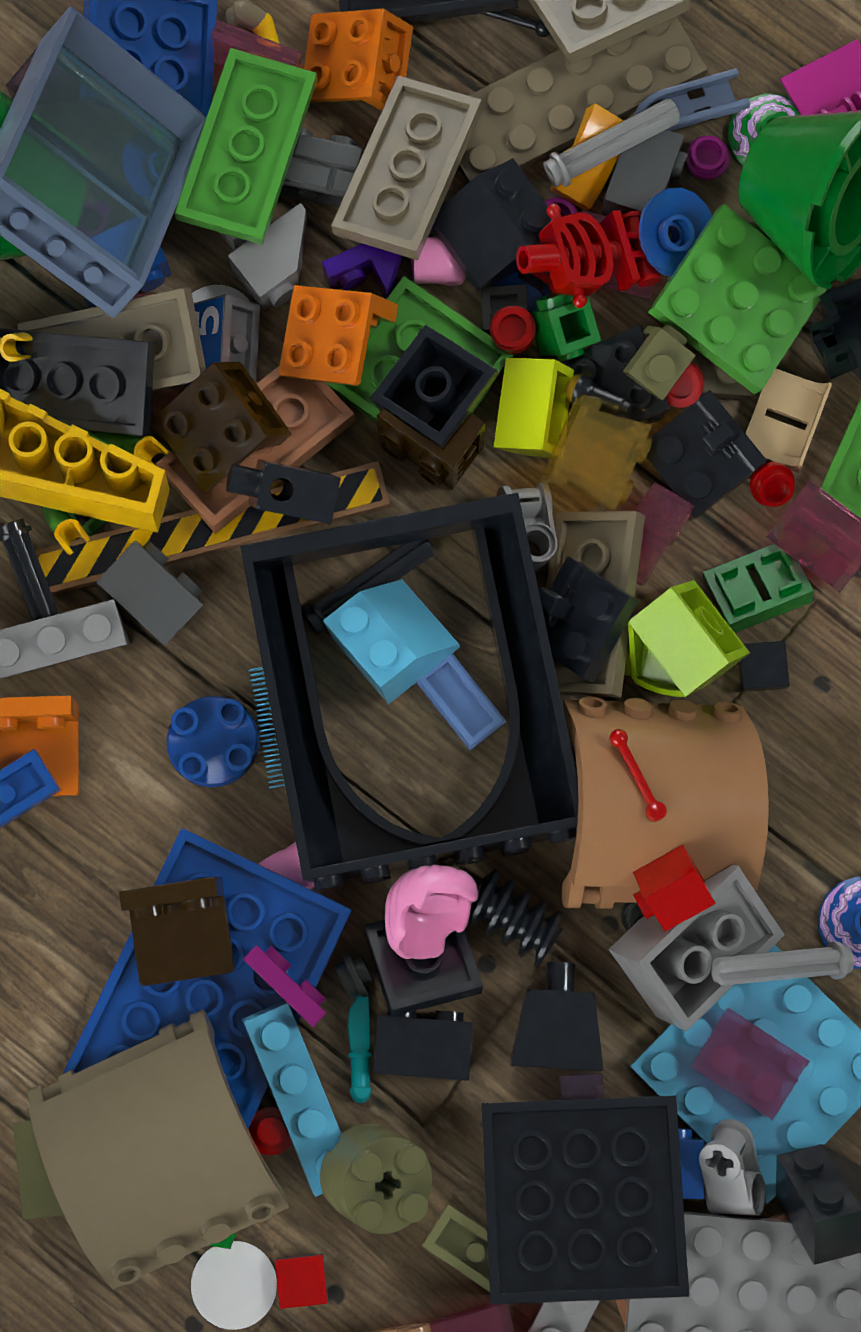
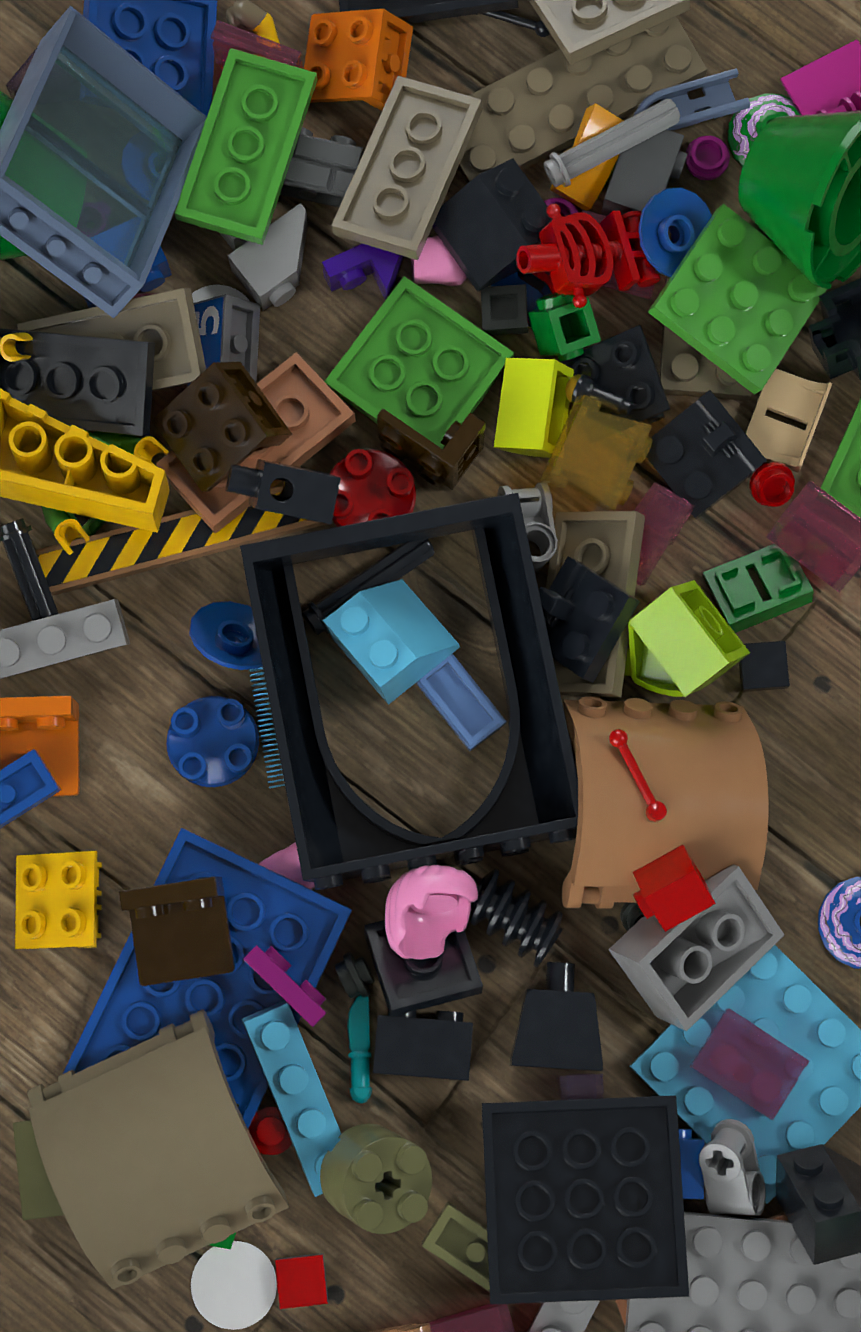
dark grey brick [96,540,204,645] -> none
orange bracket [279,285,399,386] -> none
black slope [370,324,499,448] -> none
red tile [490,306,536,354] -> none
olive bracket [623,324,696,400] -> none
red tile [666,362,705,408] -> none
light grey axle [711,941,854,986] -> none
none -> yellow hinge [15,851,102,949]
none -> blue dish [189,601,263,670]
none -> red dish [330,449,416,527]

